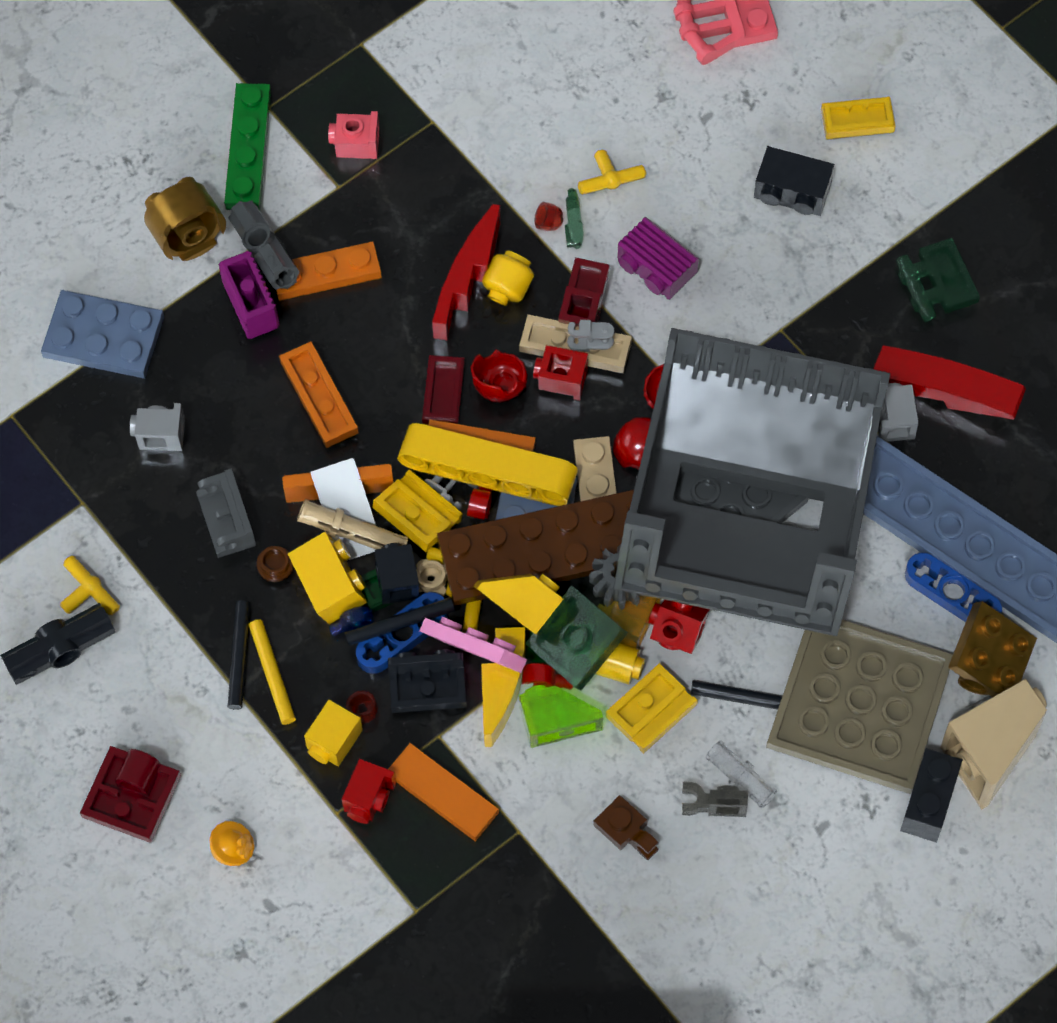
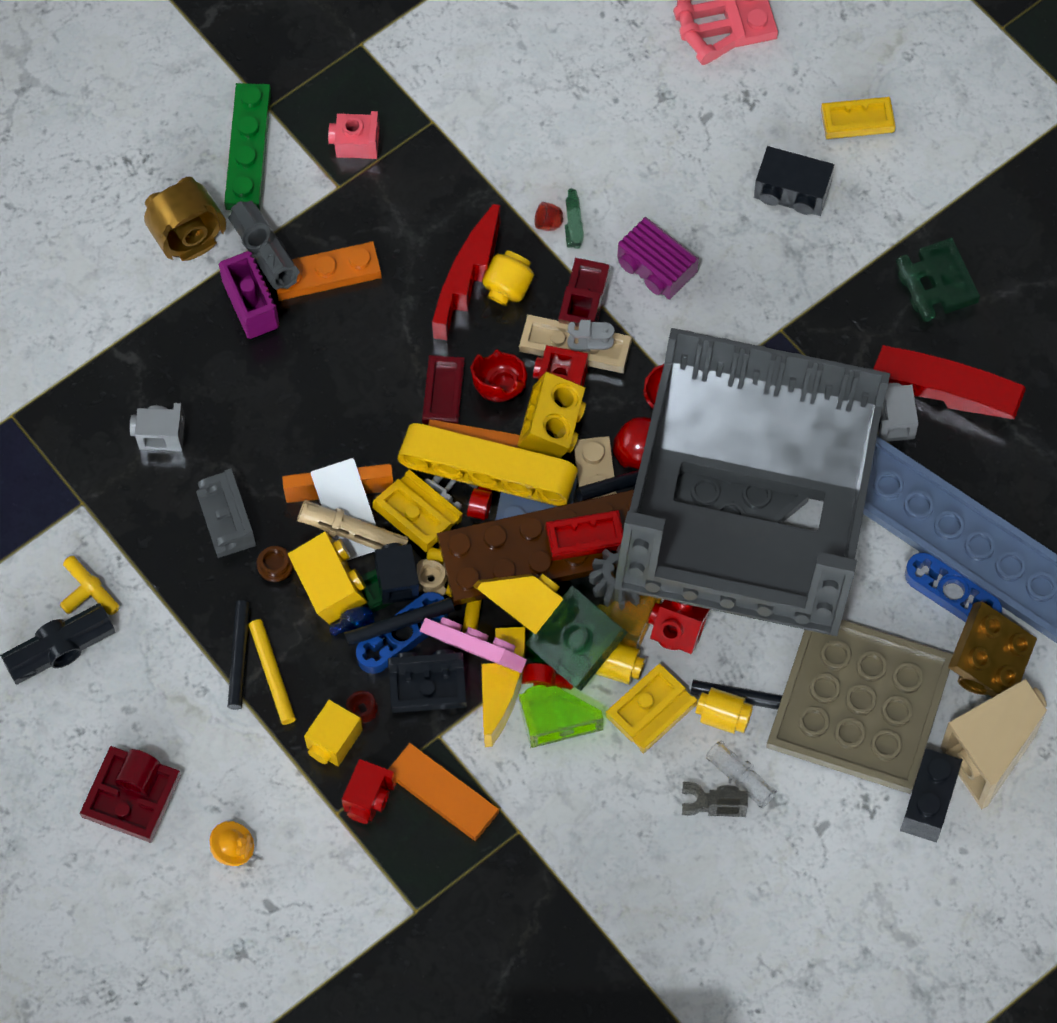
sand blue plate [41,290,164,379] -> none
orange plate [279,341,359,448] -> none
yellow piece [578,150,646,195] -> none
reddish brown plate [593,795,659,860] -> none
none -> yellow brick [517,372,586,458]
none -> red plate [545,510,623,561]
none -> black bar [575,470,639,501]
none -> yellow brick [695,687,753,734]

